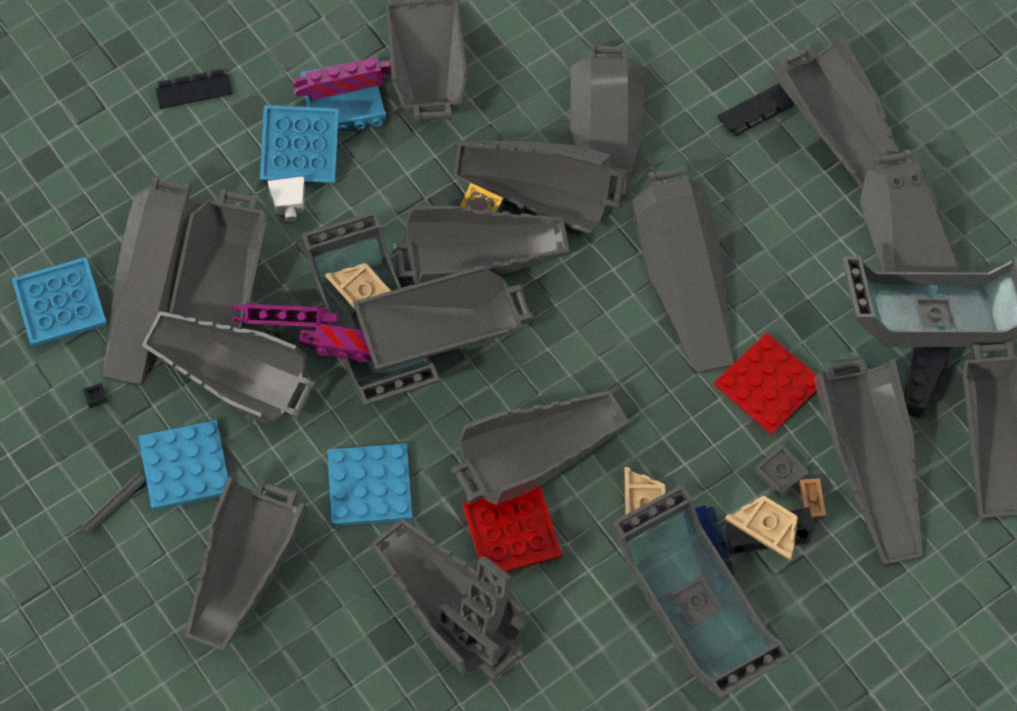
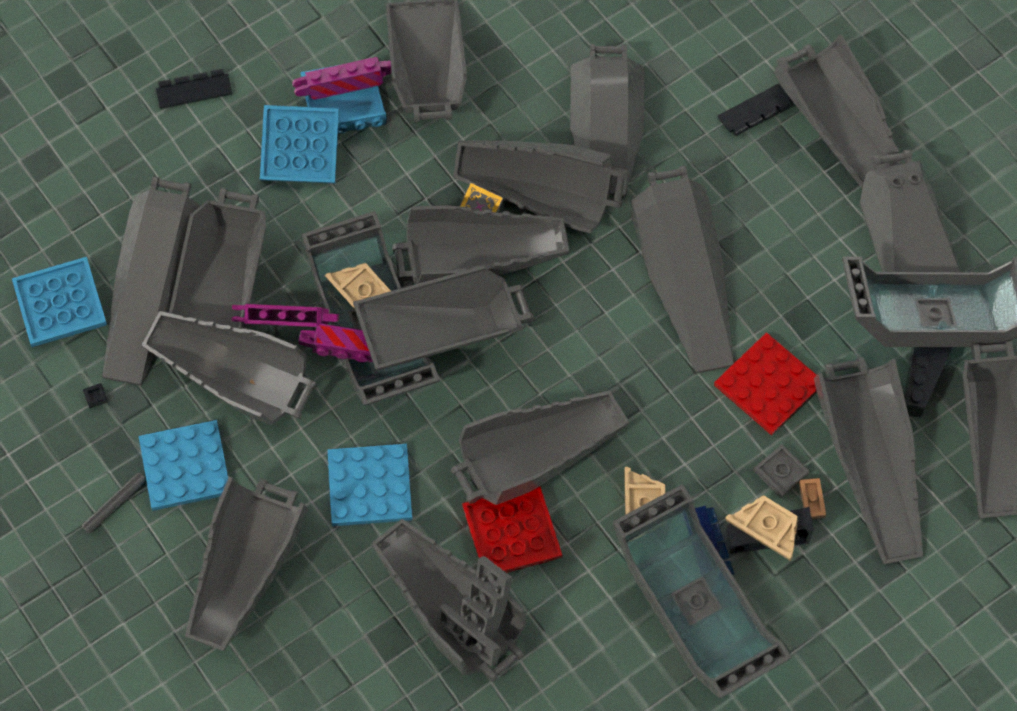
white torso [268,177,305,222] -> none

